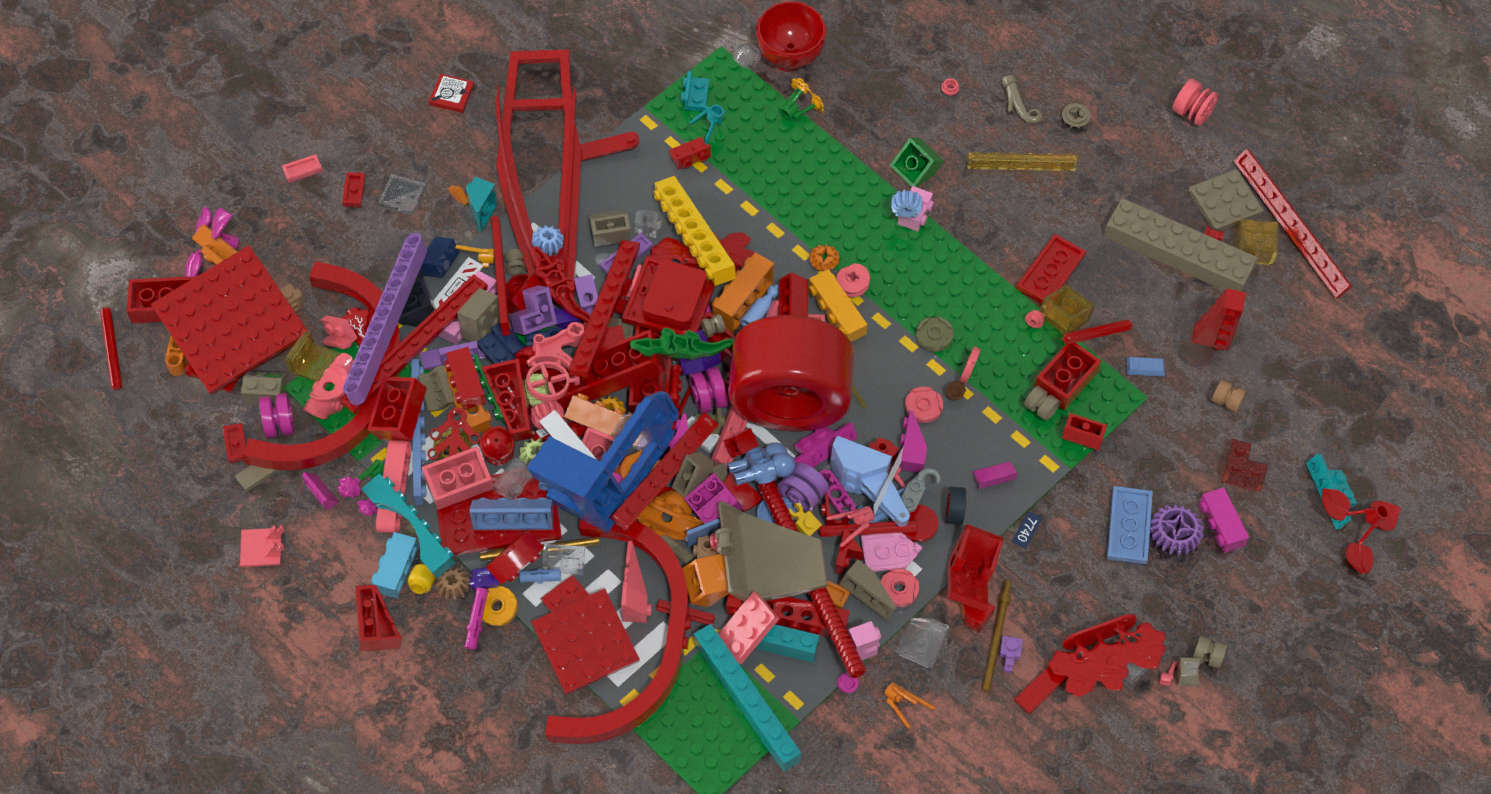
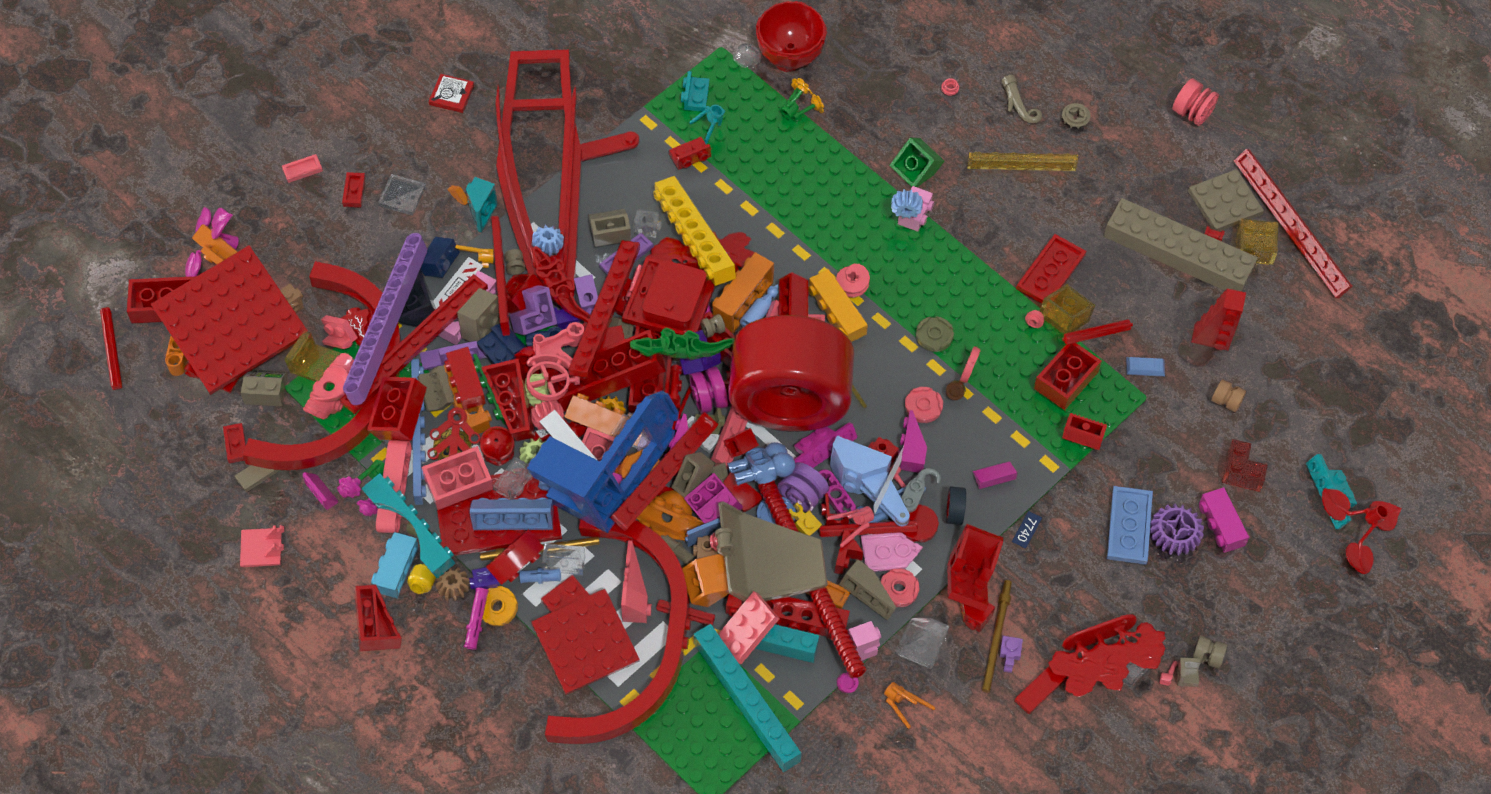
dark pink wheel [259,393,294,439] -> none
orange gear [809,244,839,271] -> none
dark tan wheel [1024,386,1061,421] -> none

